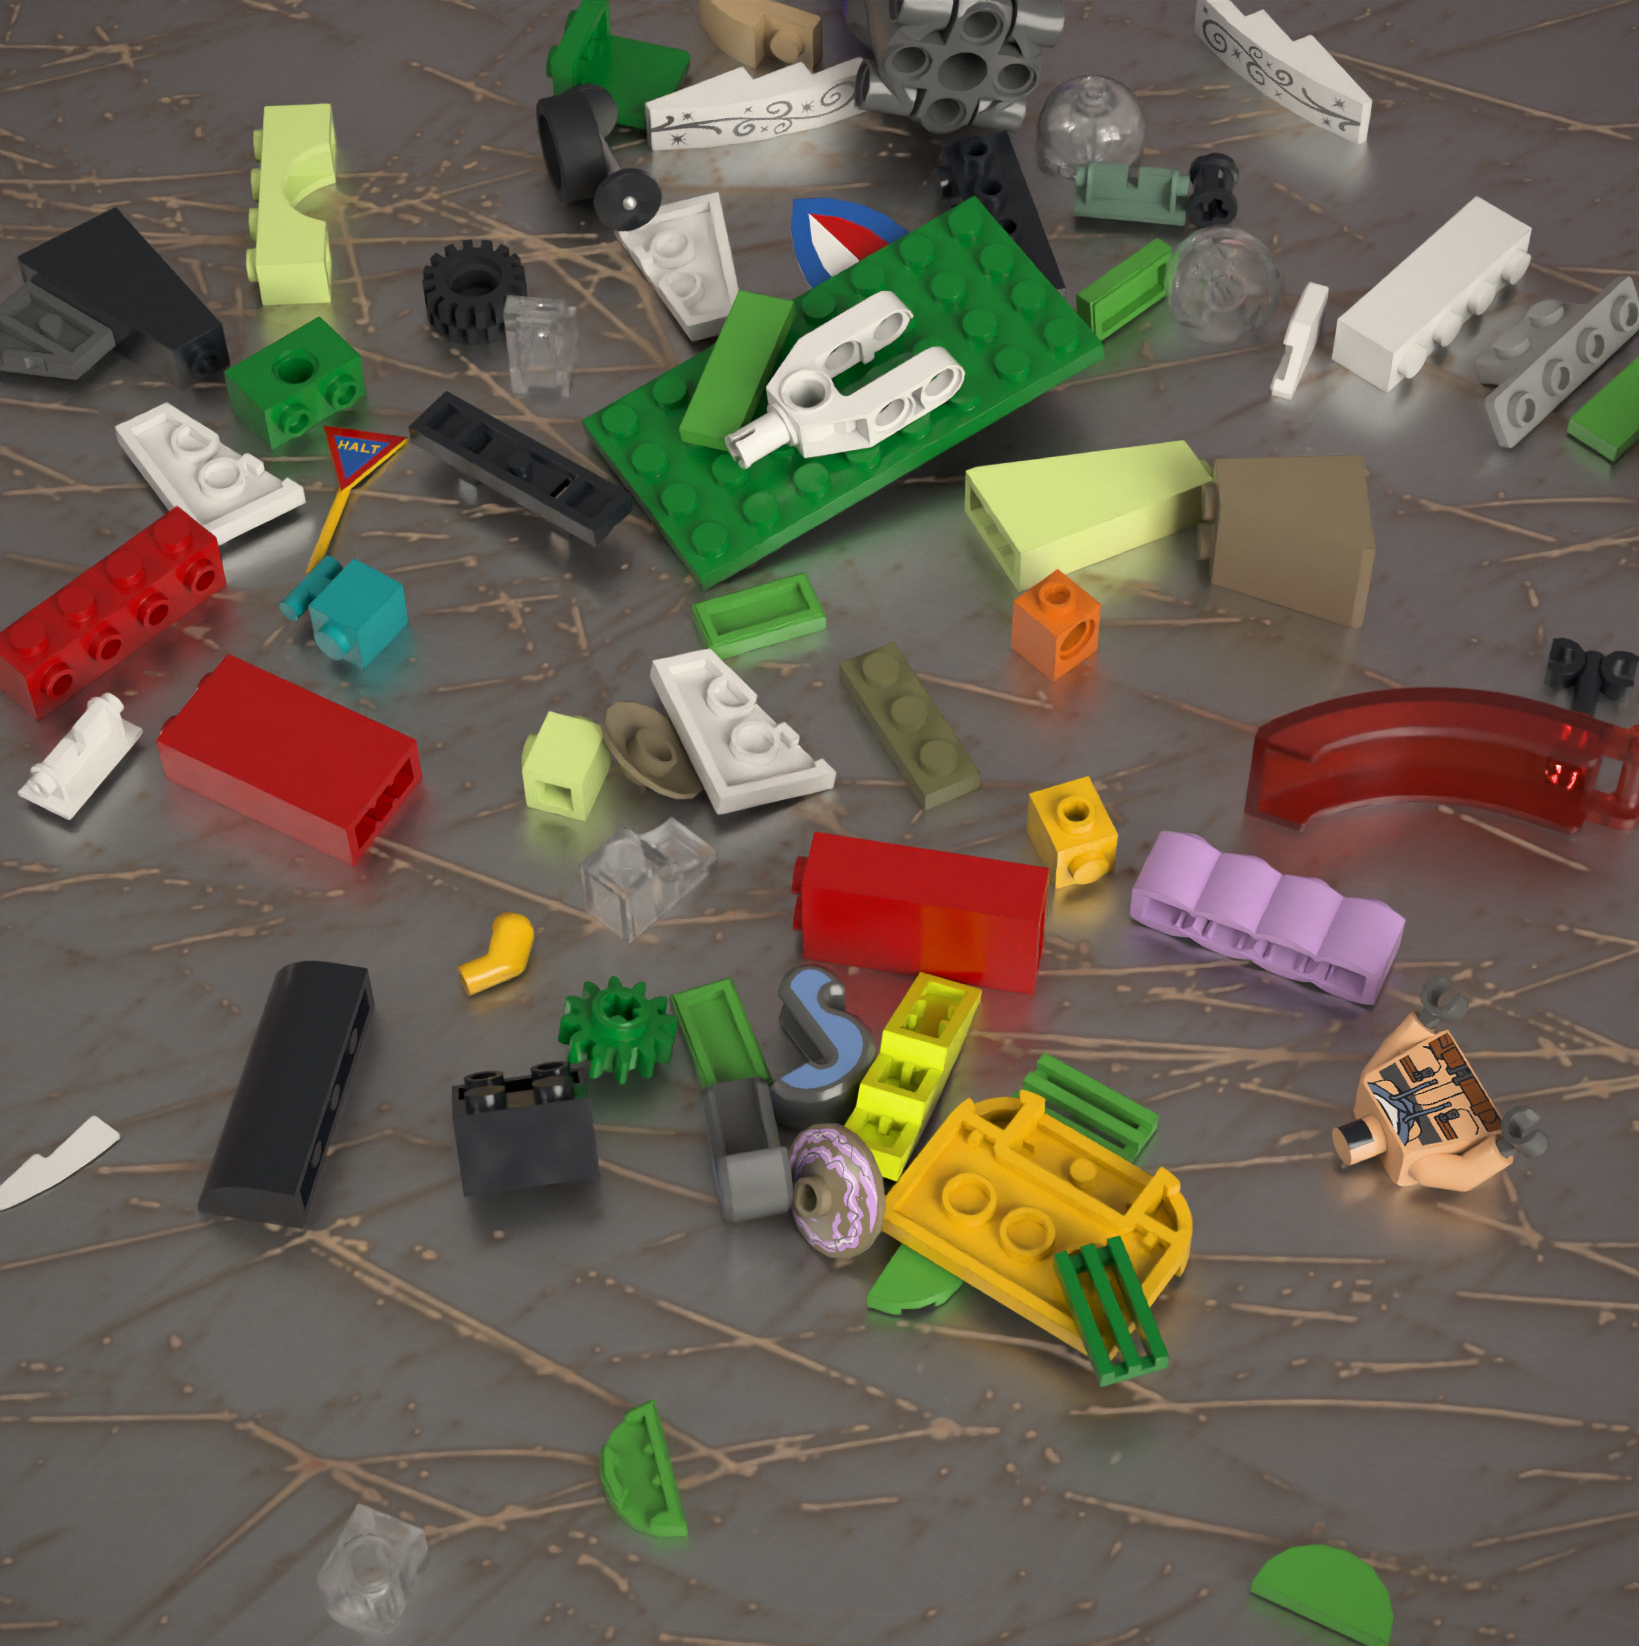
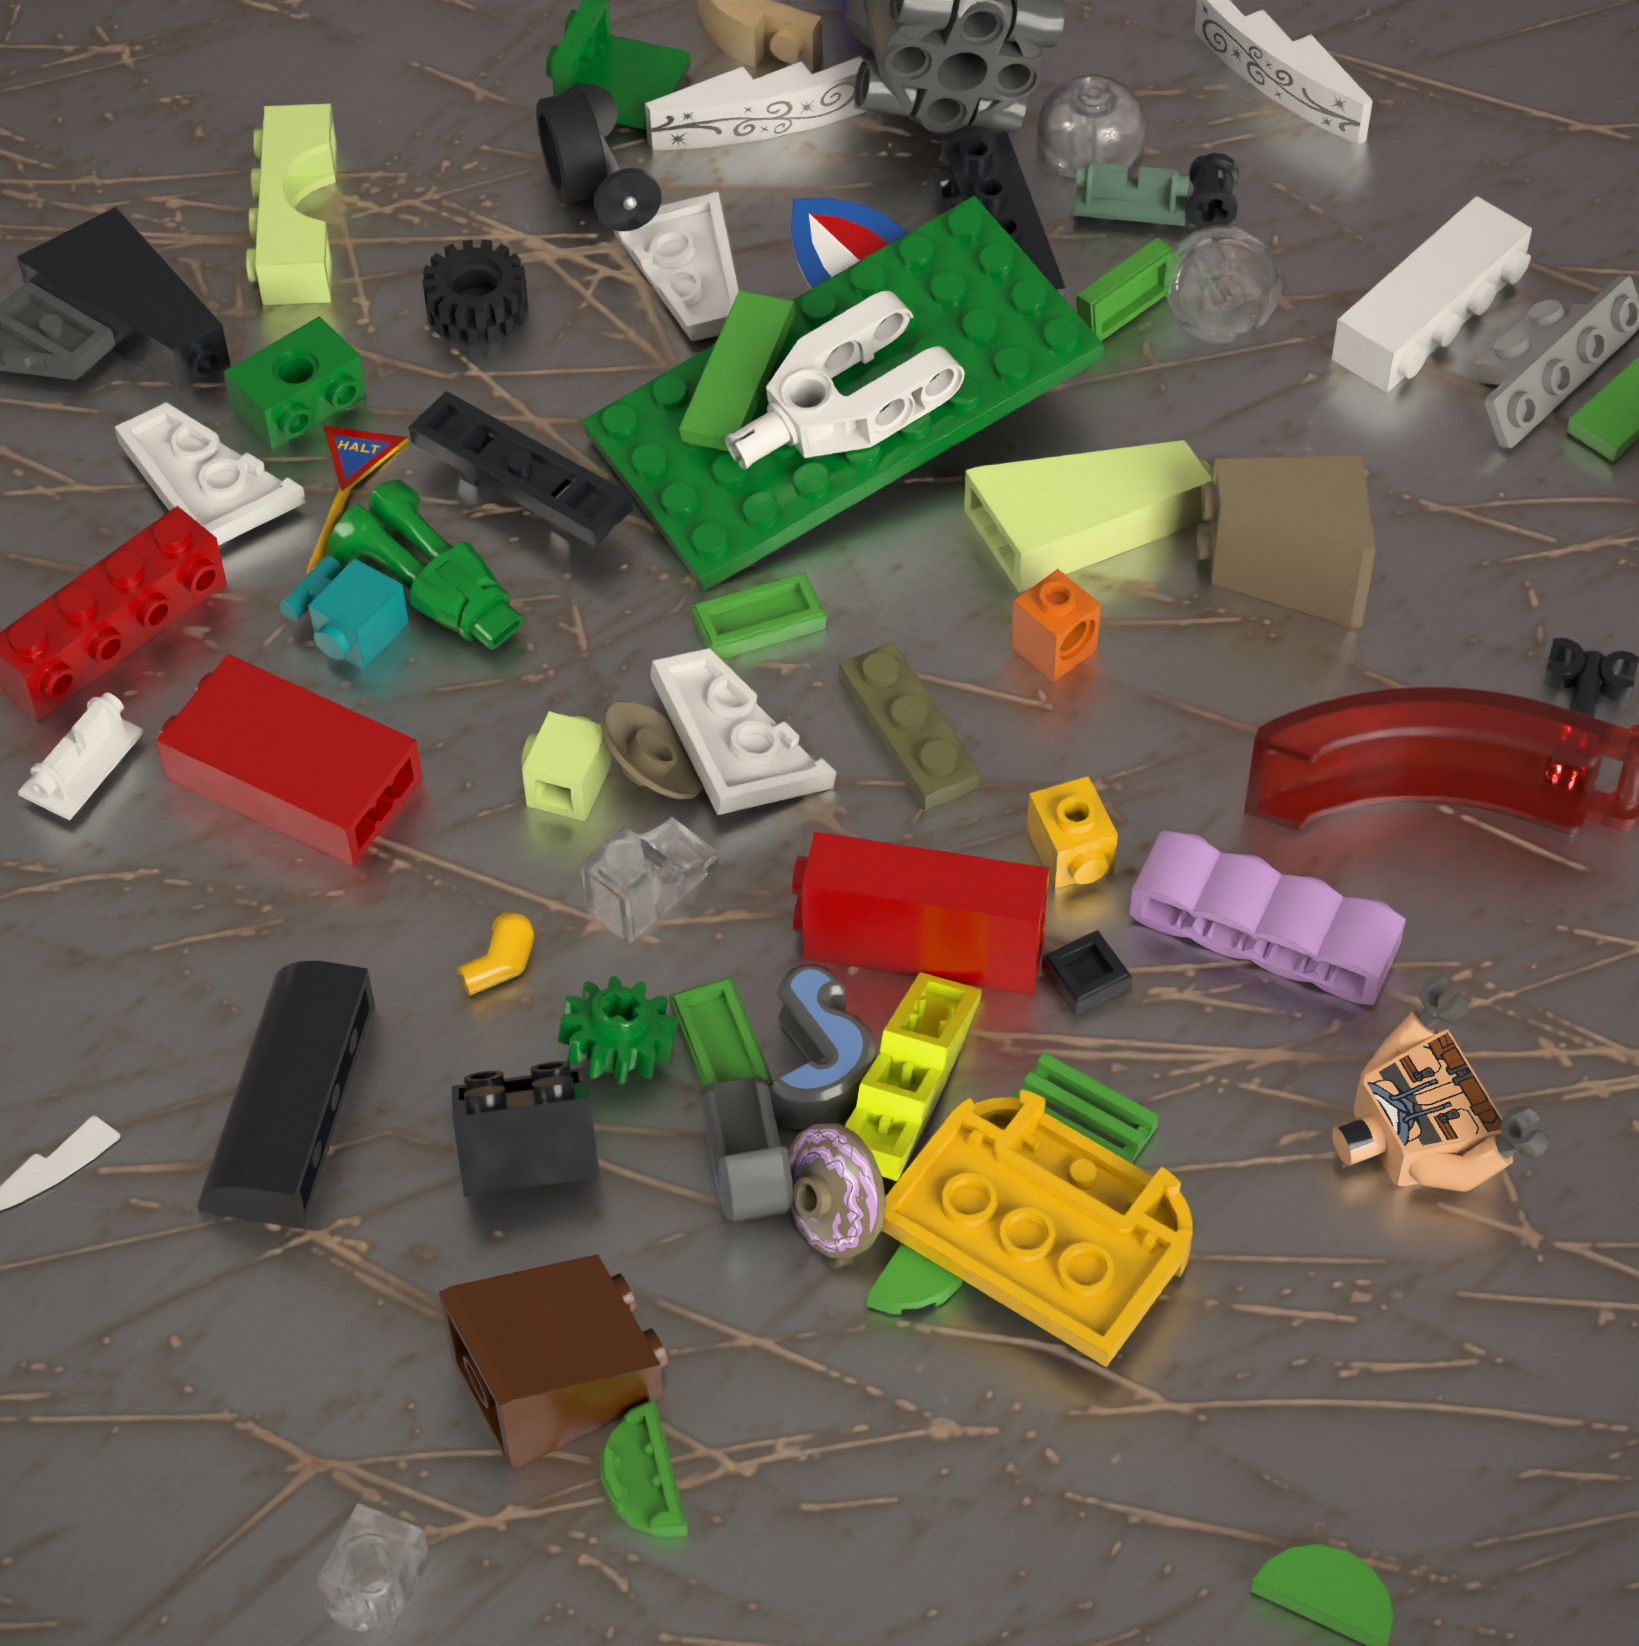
clear arch [503,295,580,397] -> none
green tile [1053,1236,1169,1387] -> none
white tile [1270,282,1329,400] -> none
none -> green piece [326,479,524,650]
none -> reddish brown slope [439,1254,669,1471]
none -> black tile [1041,930,1132,1017]

